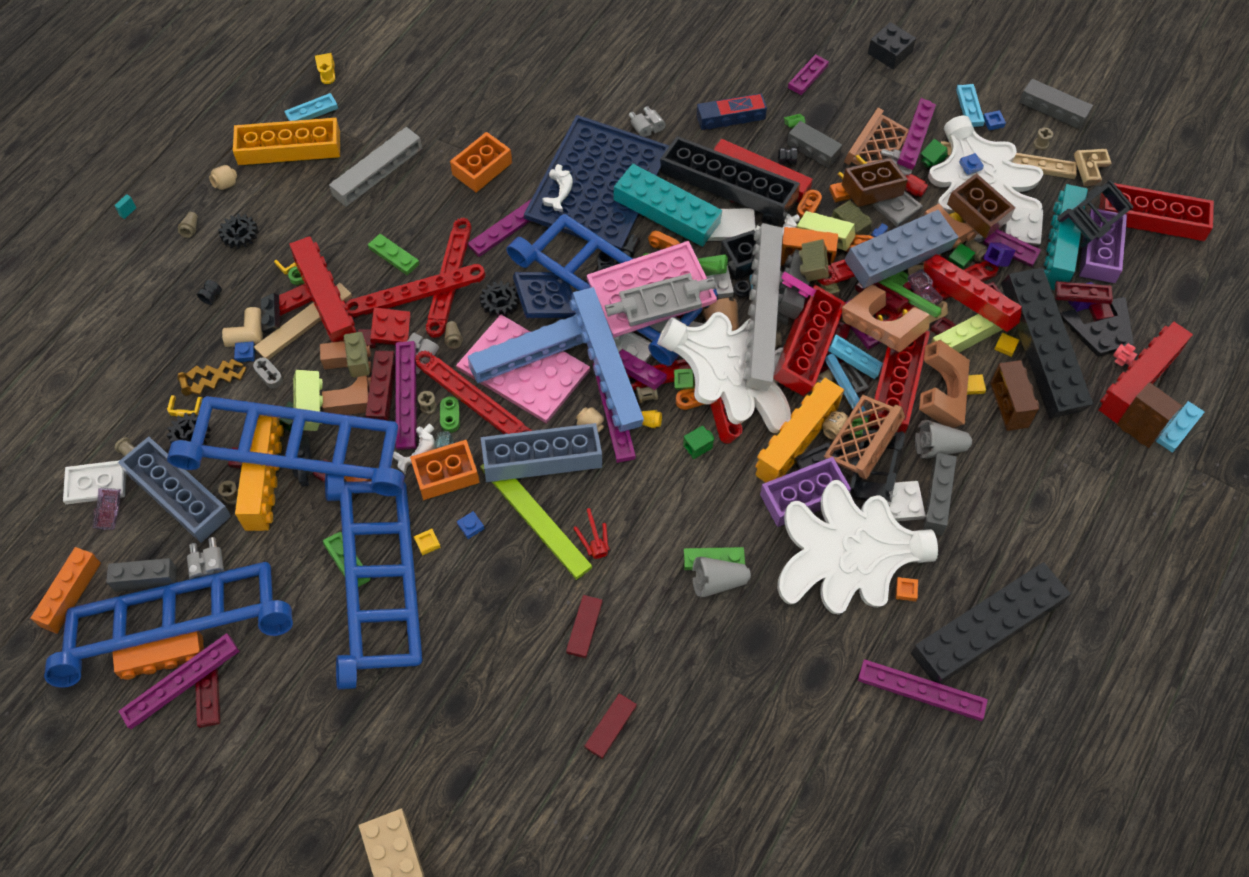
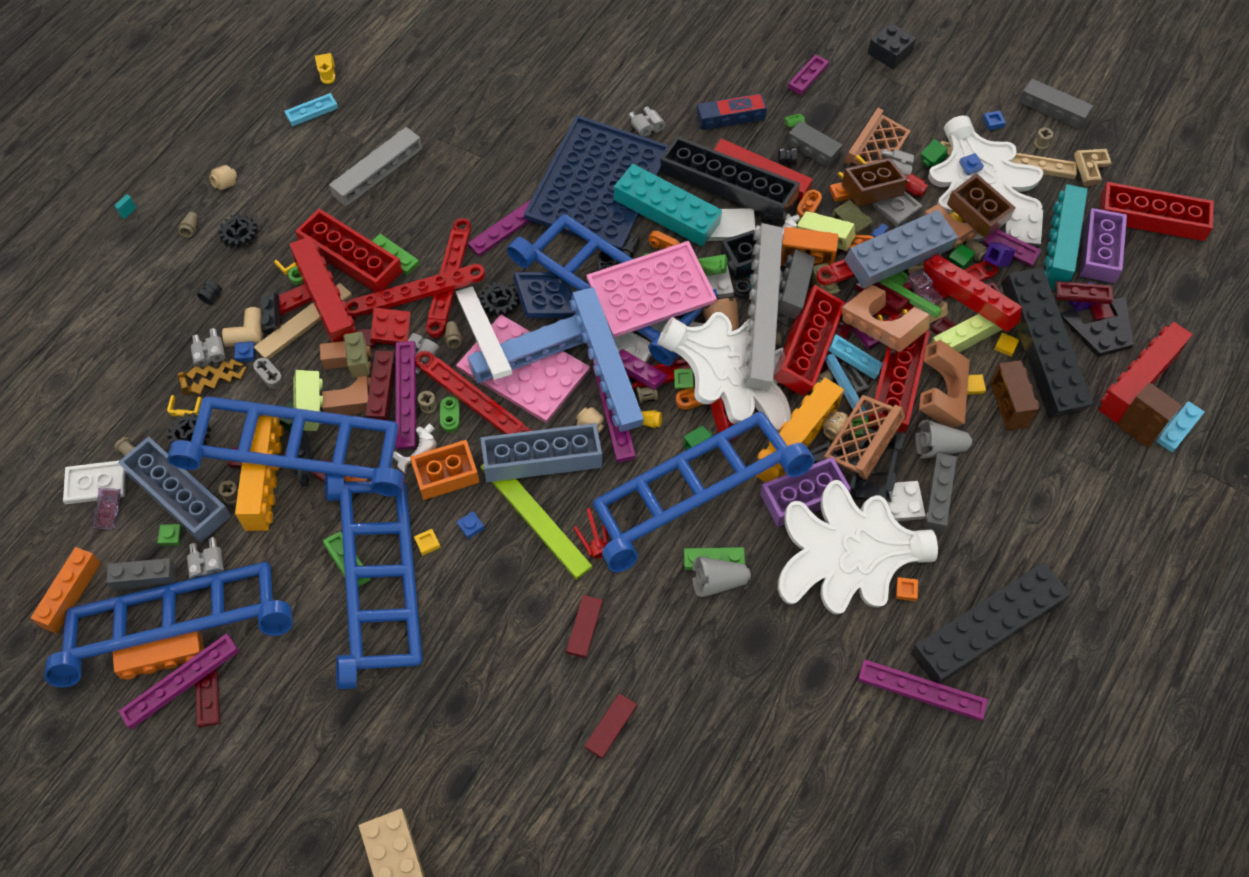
light orange brick [233,118,340,165] -> none
clear light blue brick [435,431,454,449] -> none
orange brick [450,132,512,193] -> none
white animal [542,164,573,212] -> none
light grey plate [605,273,716,326] -> none
dark pink plate [781,271,816,298] -> none
olive brick [799,239,829,282] -> none
magenta plate [897,98,936,170] -> none
medium azure plate [956,84,985,127] -> none
black piece [1057,180,1133,248] -> none
coral gear [1113,343,1137,366] -> none
none -> bright green plate [158,524,182,546]
none -> light grey piece [190,328,225,368]
none -> red brick [295,208,403,292]
none -> white tile [455,286,512,380]
none -> blue fence [593,412,815,572]

